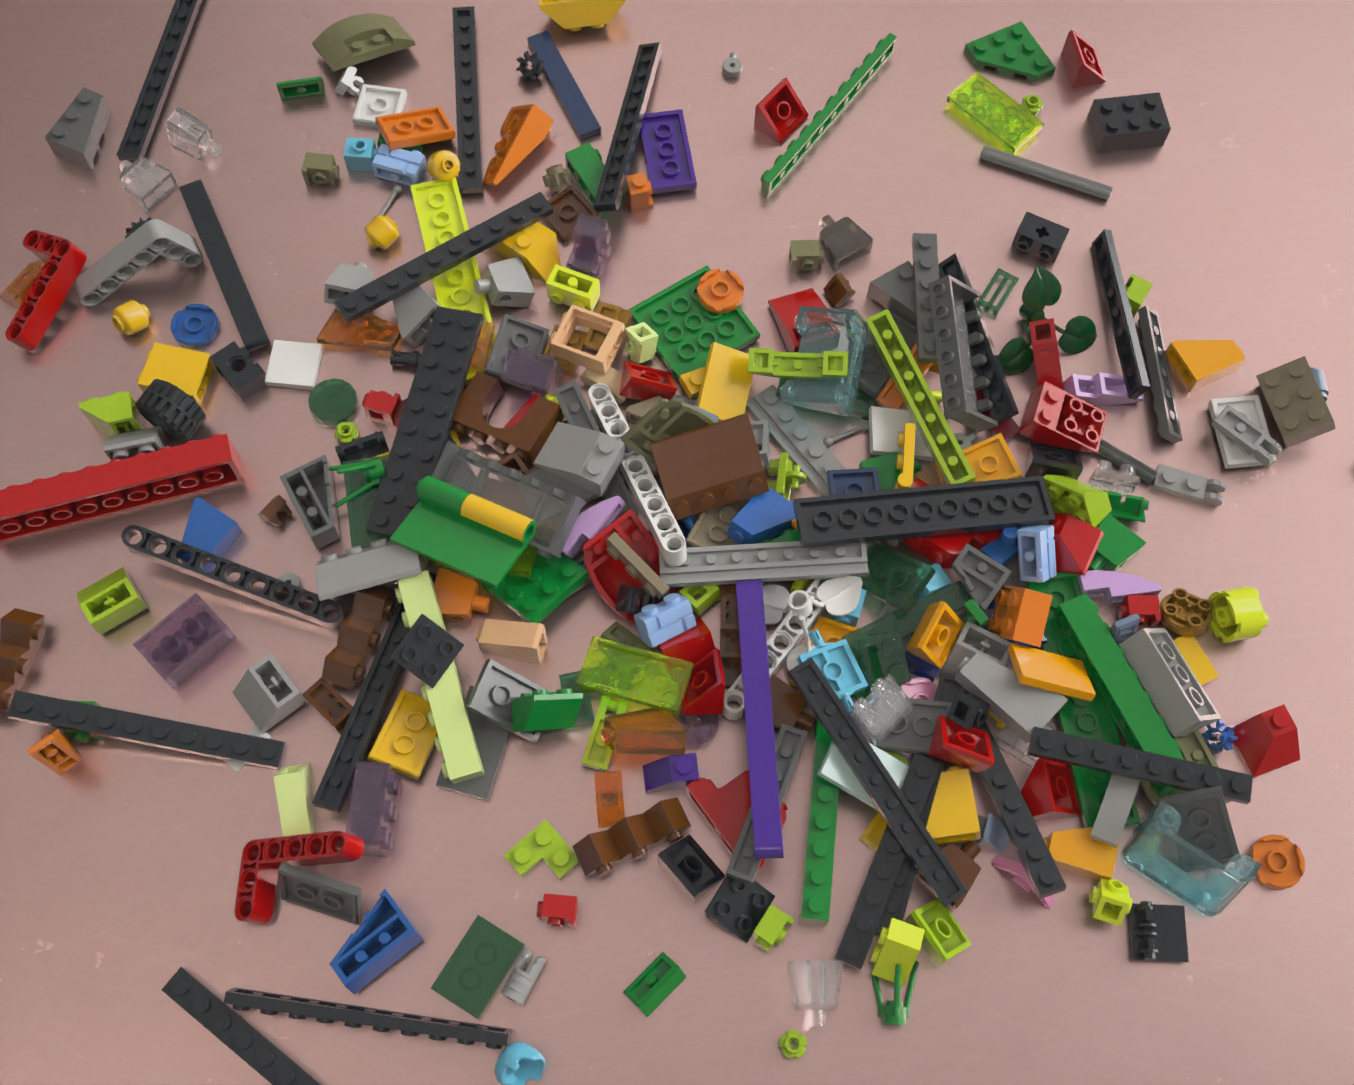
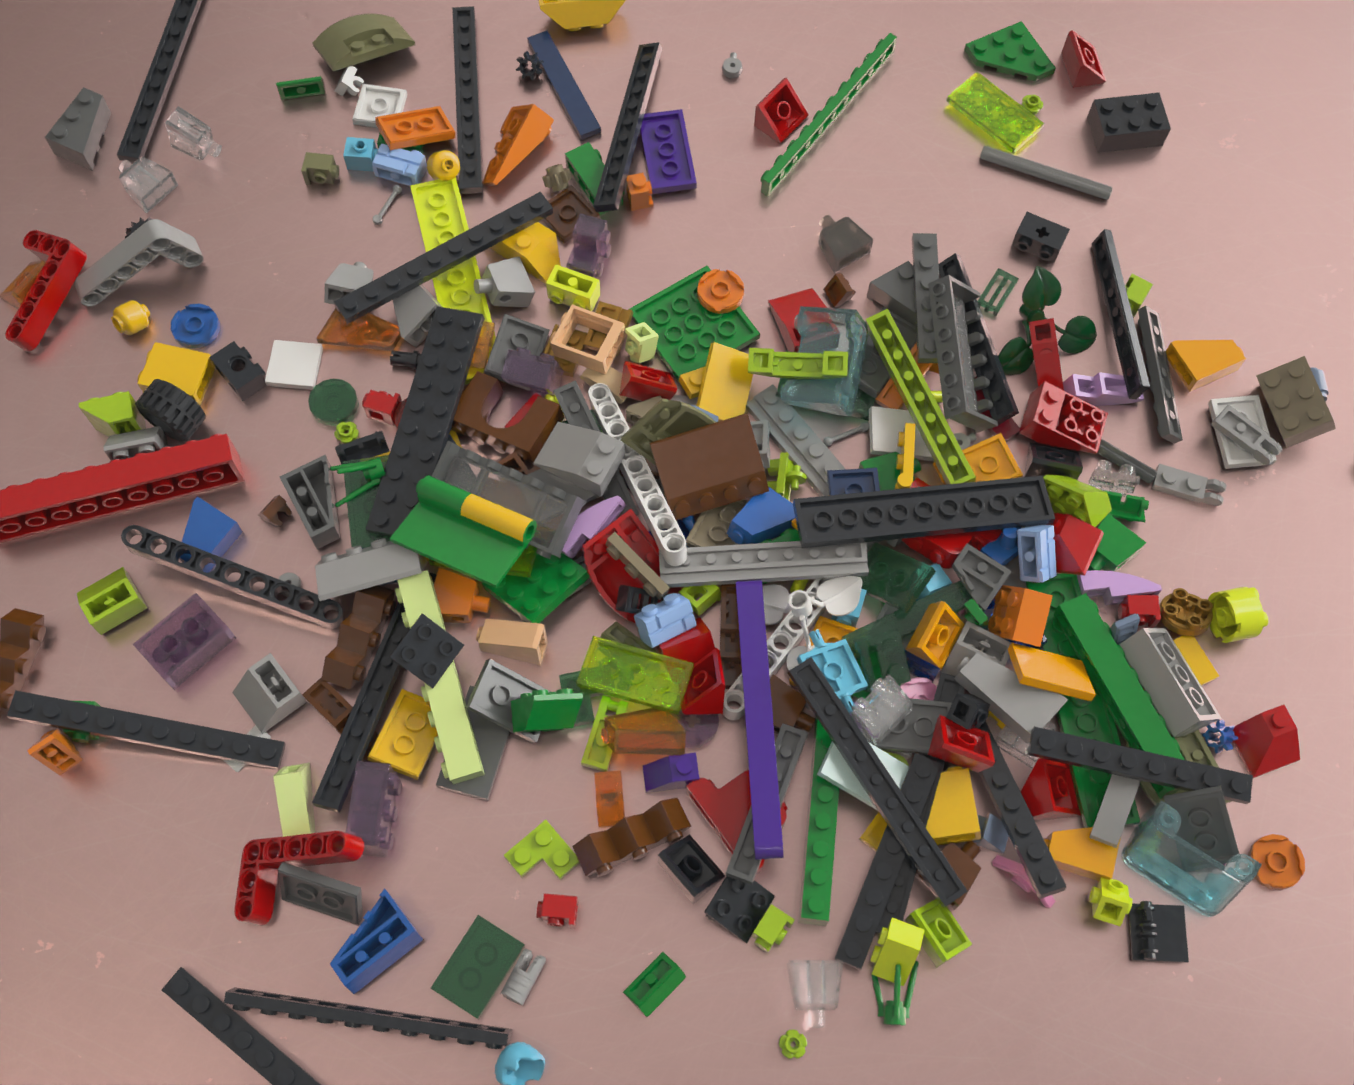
black beam [179,179,271,352] -> none
yellow head [365,215,399,250] -> none
olive brick [789,240,824,273] -> none

